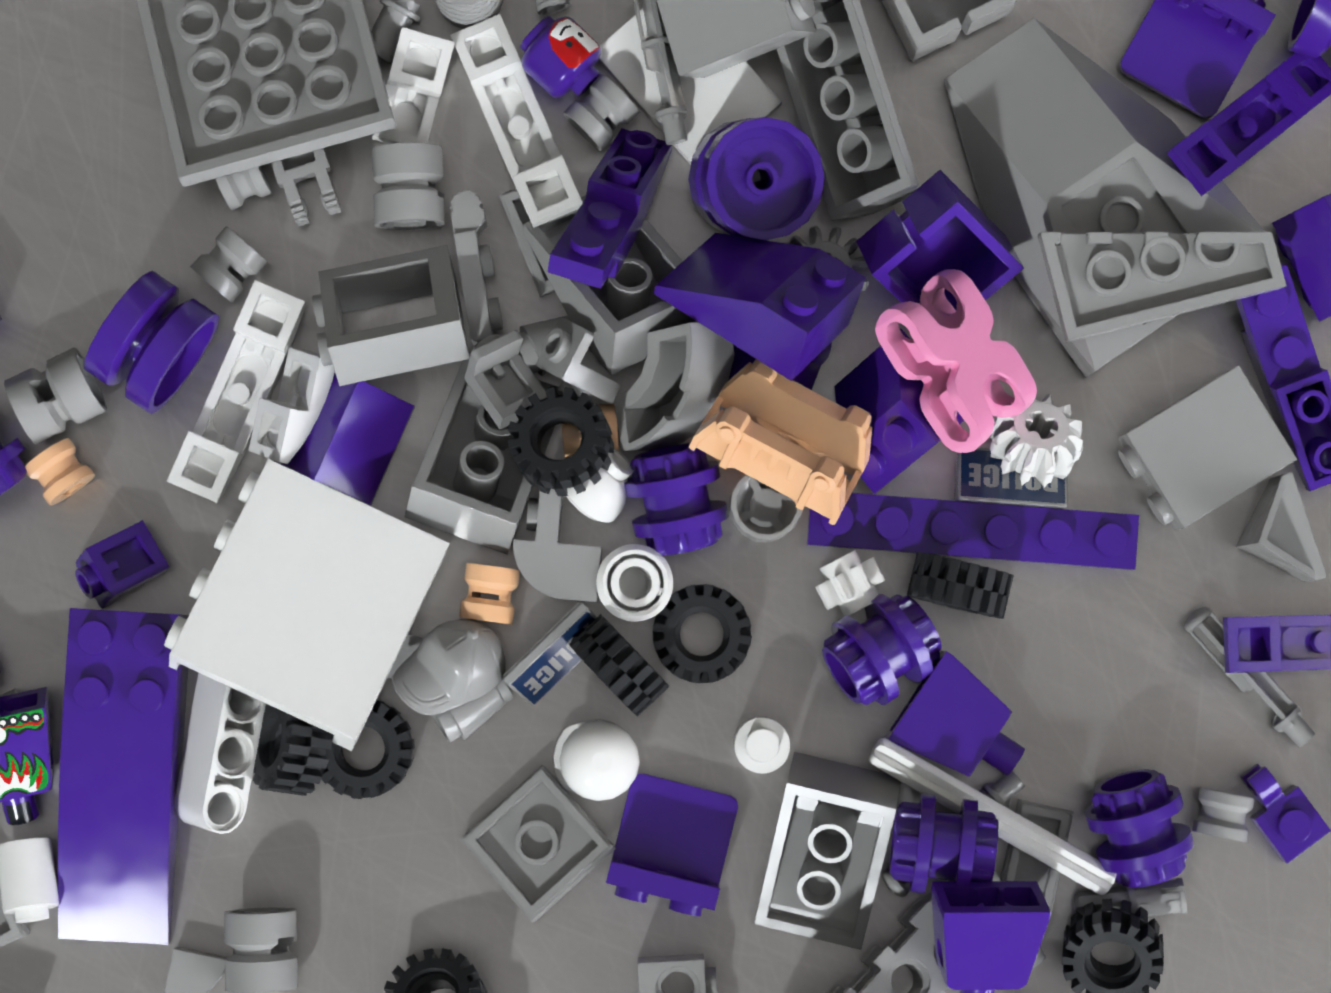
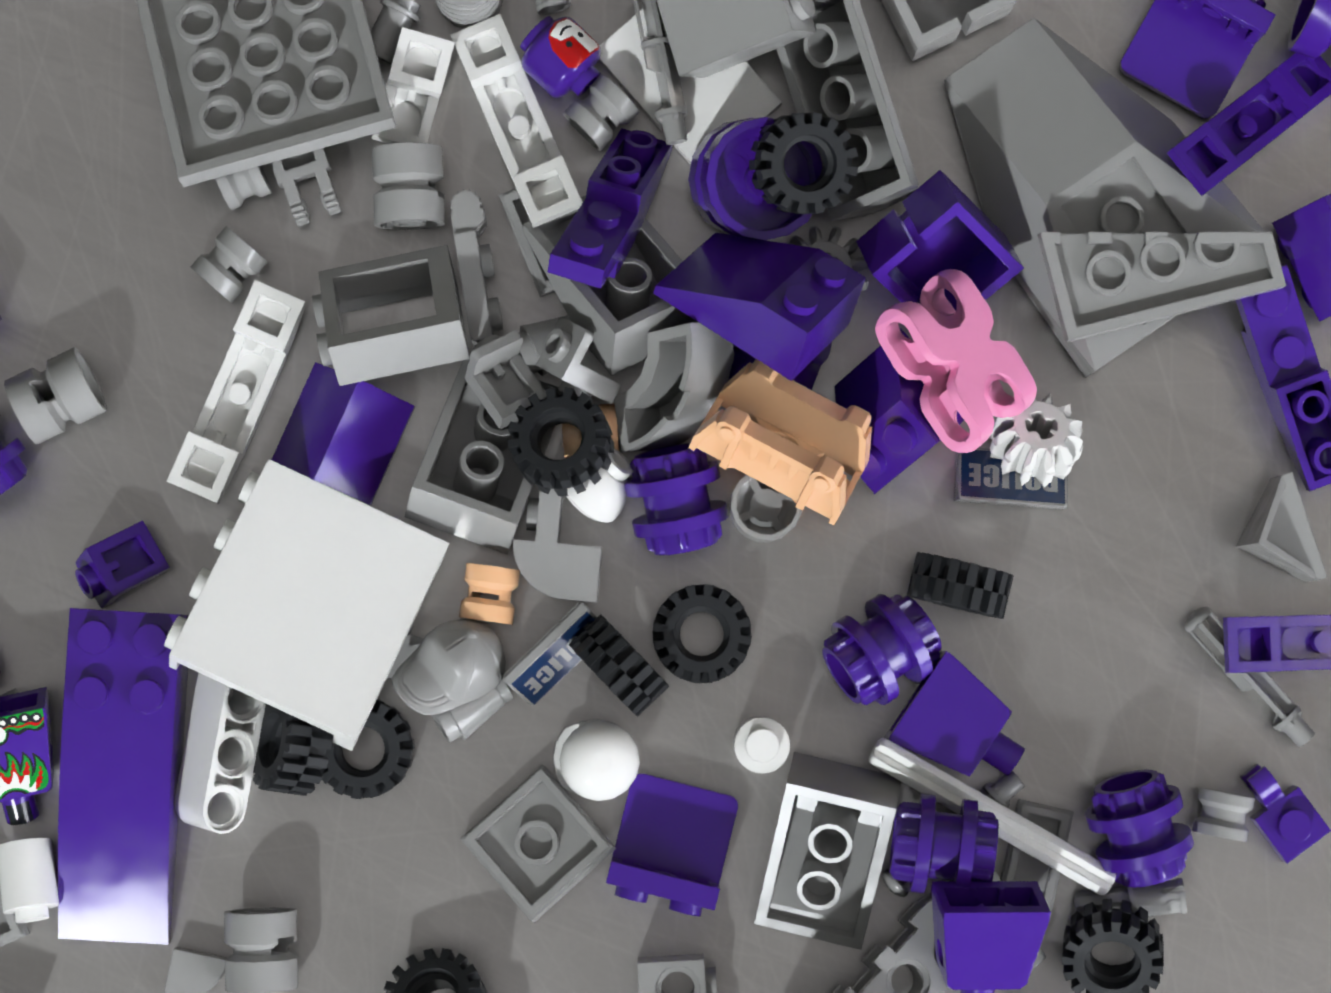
light nougat wheel [25,438,95,505] -> none
dark purple wheel [84,270,220,414] -> none
white slope [248,347,335,464] -> none
white brick [596,544,673,622] -> none
dark purple plate [807,493,1139,570] -> none
white gear [815,550,886,616] -> none
light grey brick [1118,365,1297,530] -> none
none -> black tyre [749,112,858,214]

